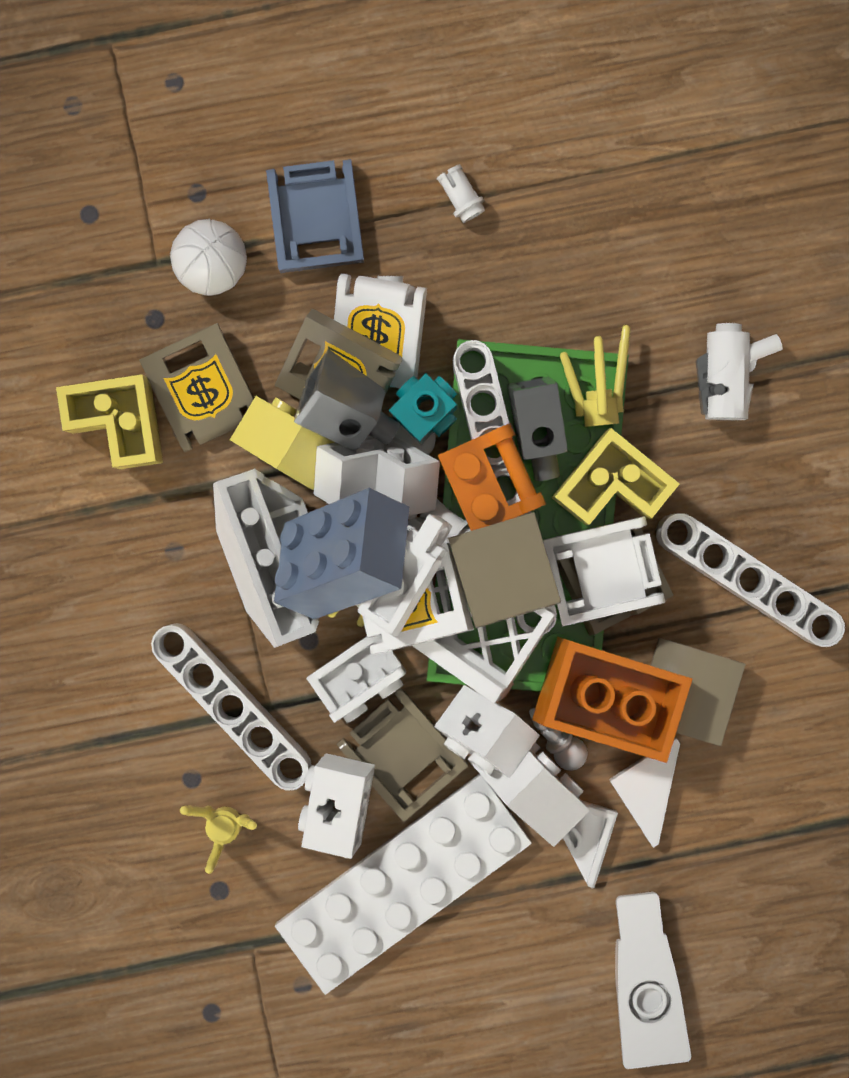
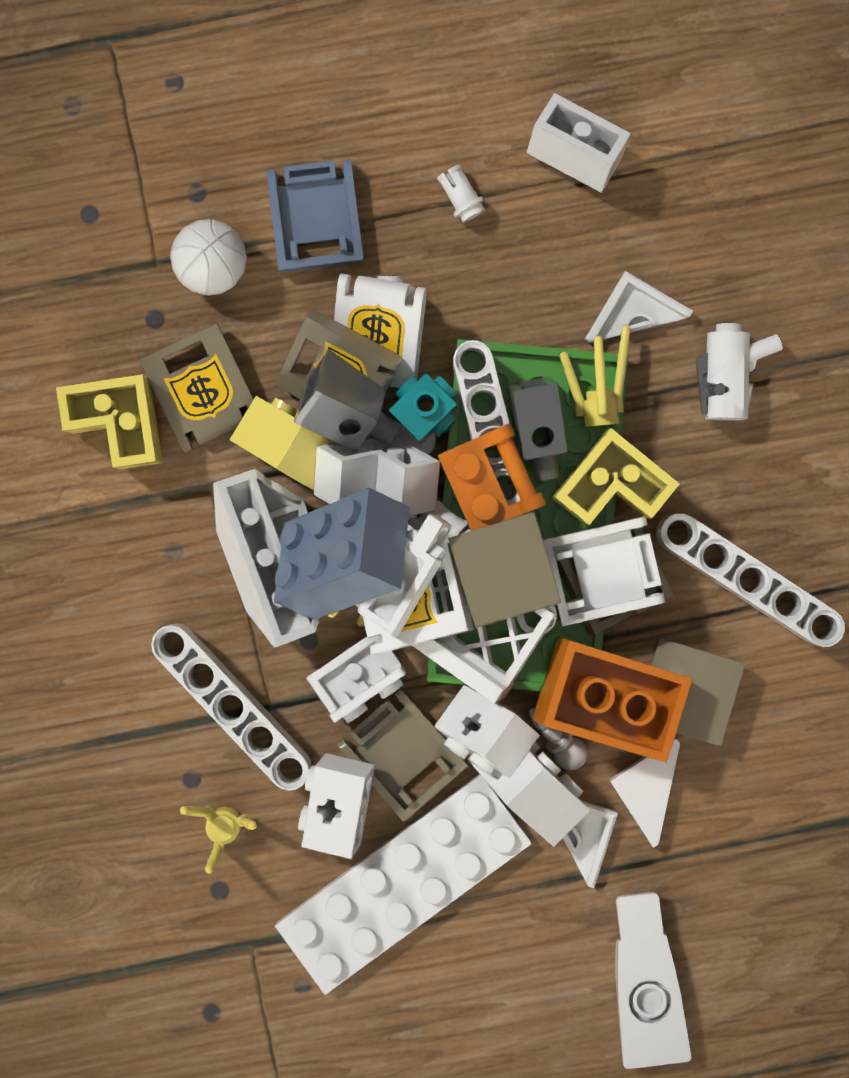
none -> white brick [527,93,631,193]
none -> white tile [584,271,693,344]

